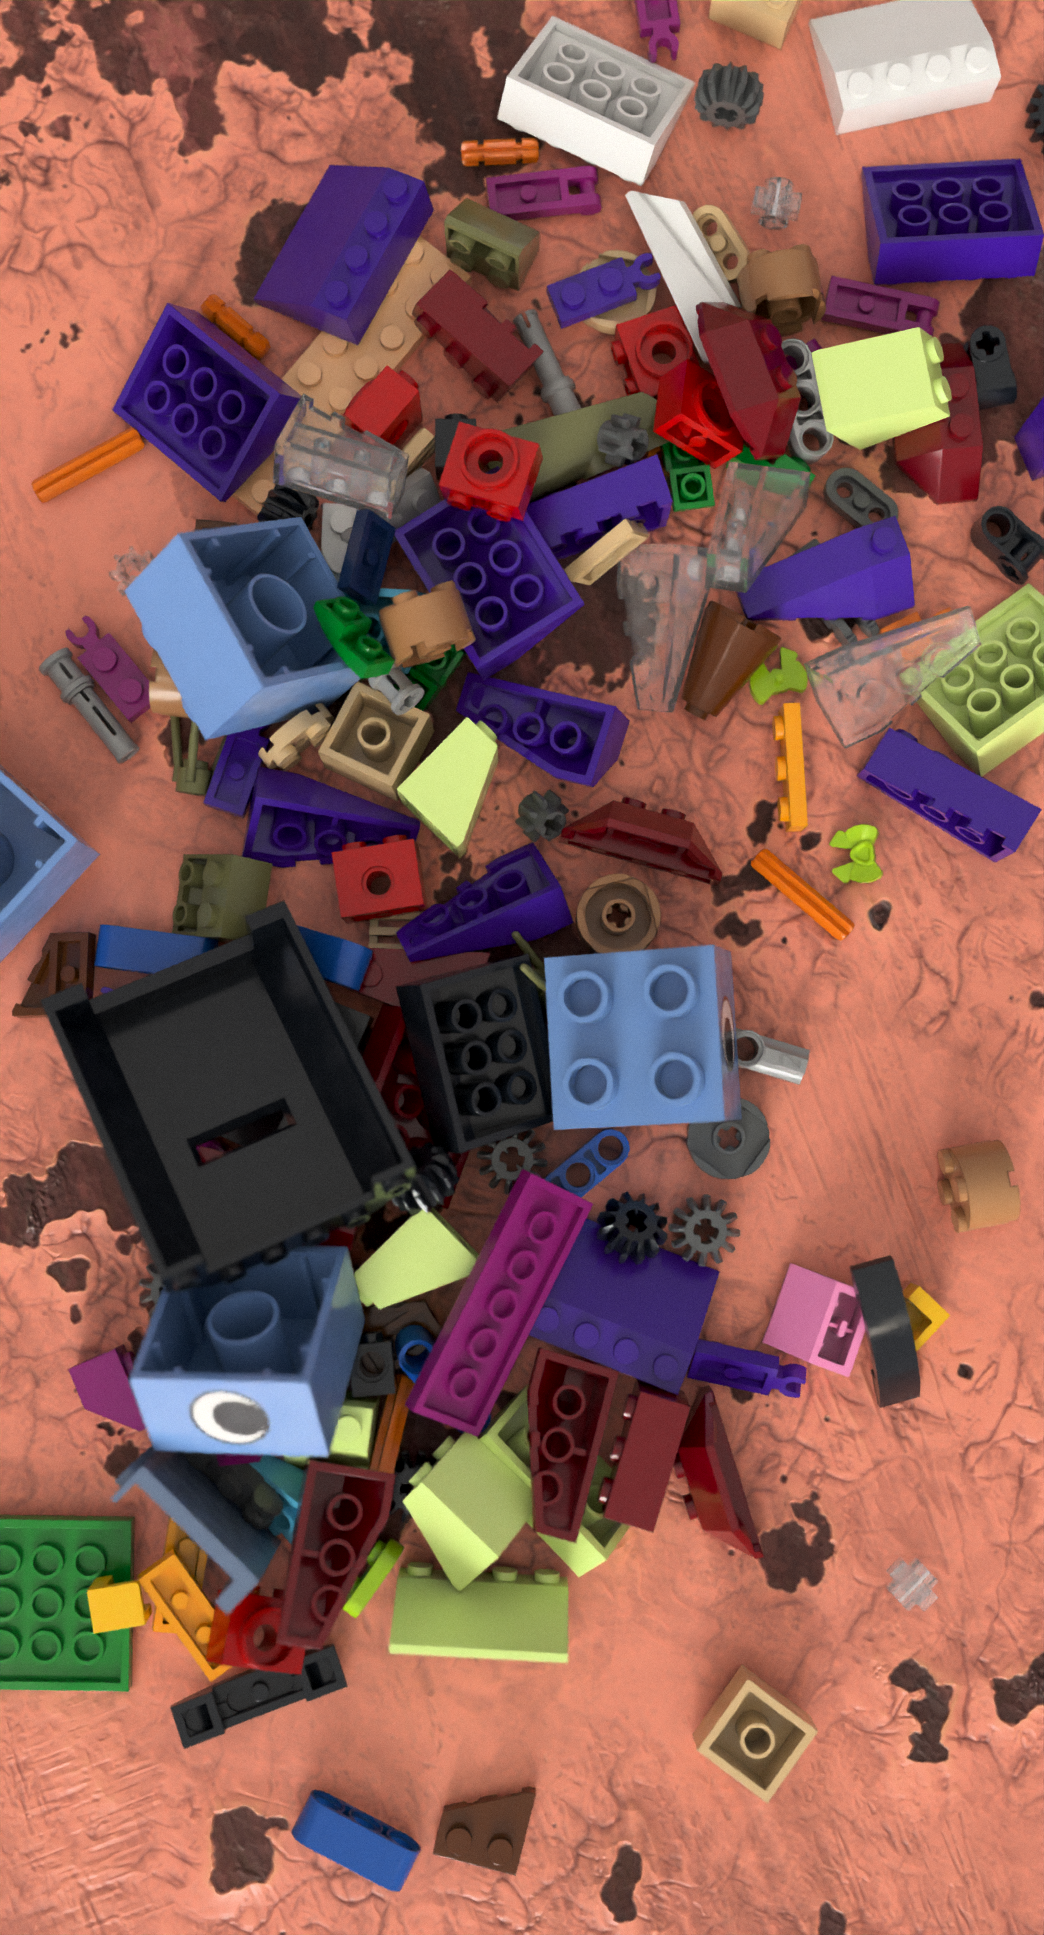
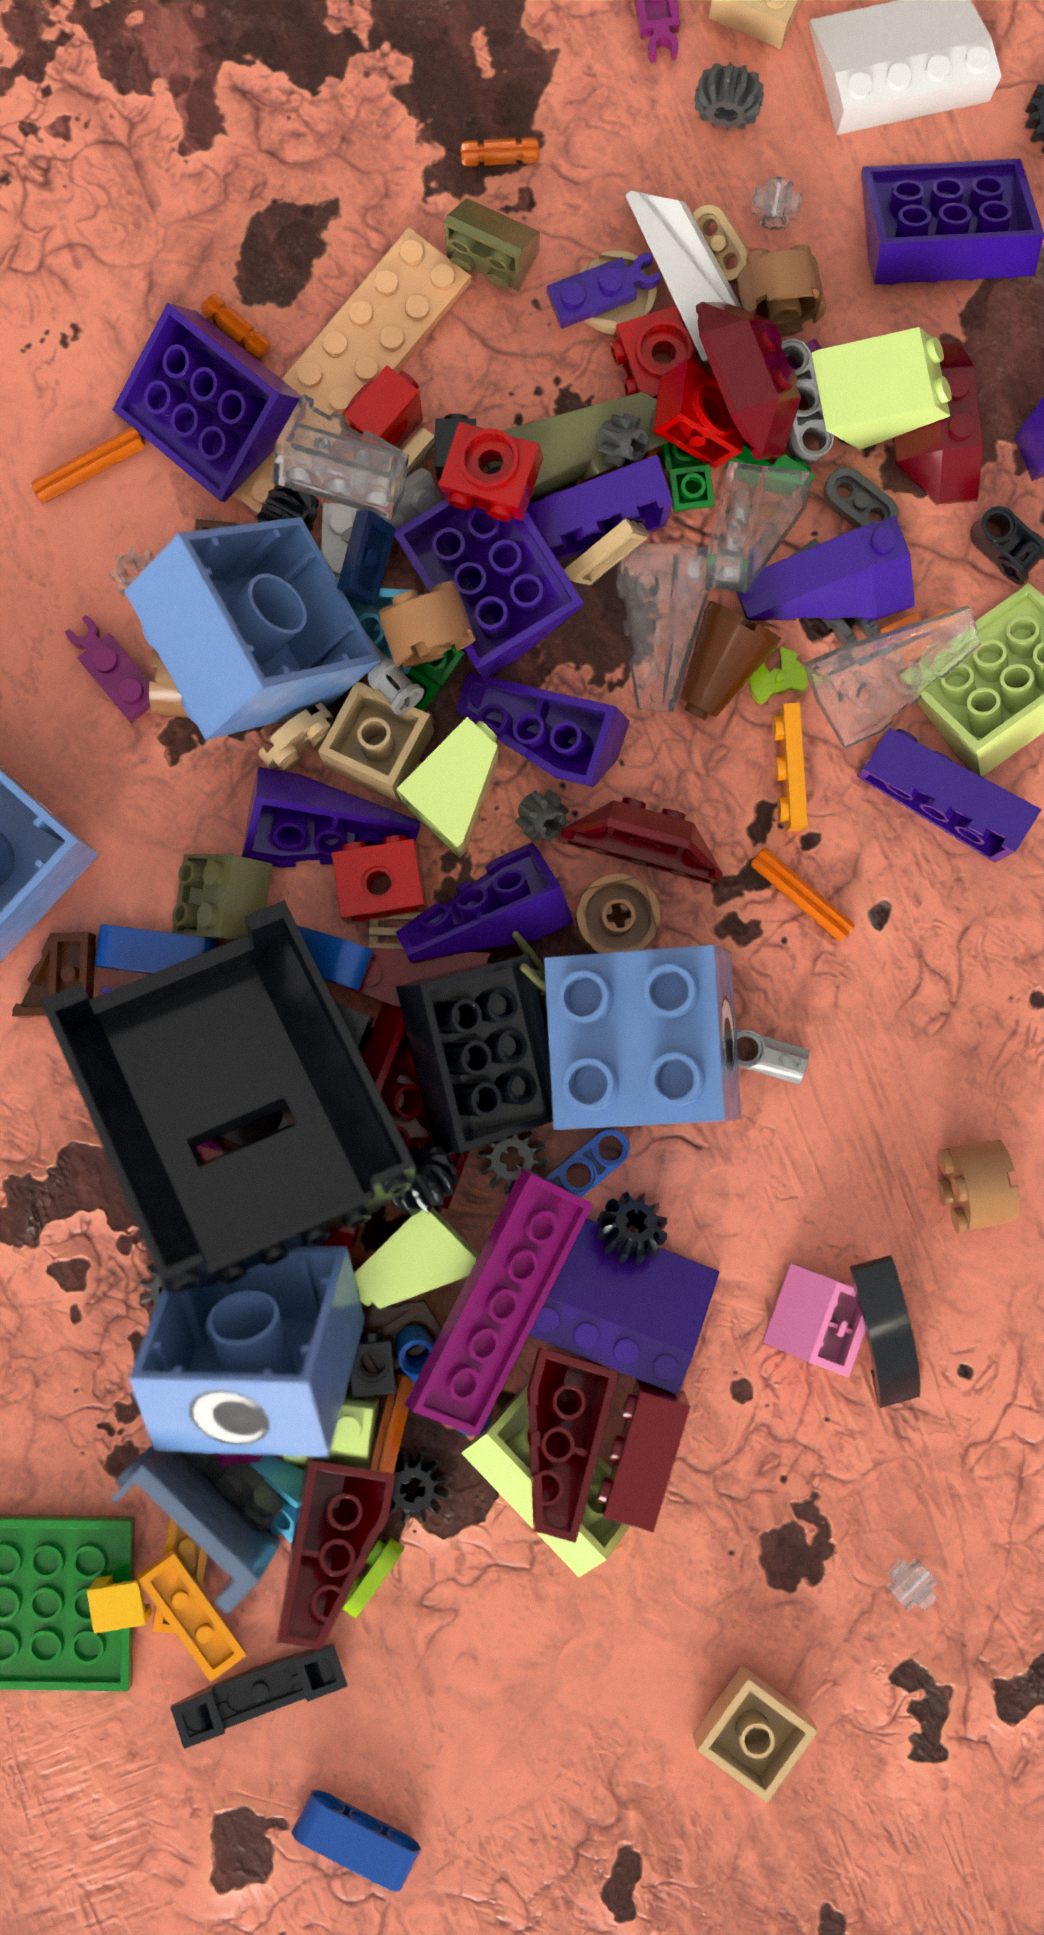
light grey pin [39,648,139,764] -> none
magenta slope [68,1344,146,1431] -> none
olive plant [170,716,227,796] -> none
dark purple plate [203,724,272,819] -> none
red brick [206,1586,306,1675] -> none
dark purple slope [254,165,434,346] -> none
green slope [313,596,395,680] -> none
yellowish green slope [389,1562,568,1663] -> none
yellowish green slope [403,1432,532,1592] -> none
dark red wedge [412,269,544,403] -> none
reddish brown wing [433,1786,536,1876] -> none
magenta plate [486,166,602,221] -> none
white slope [497,16,695,186] -> none
light grey pin [513,309,581,416] -> none
dark grey gear [668,1194,740,1266] -> none
dark red wedge [673,1385,764,1559] -> none
dark grey plate [686,1098,770,1179] -> none
dark purple plate [687,1339,806,1398] -> none
magenta plate [821,276,940,337] -> none
lime piece [829,824,883,883] -> none
yellow panel [903,1283,950,1352] -> none
black piece [963,325,1017,410] -> none

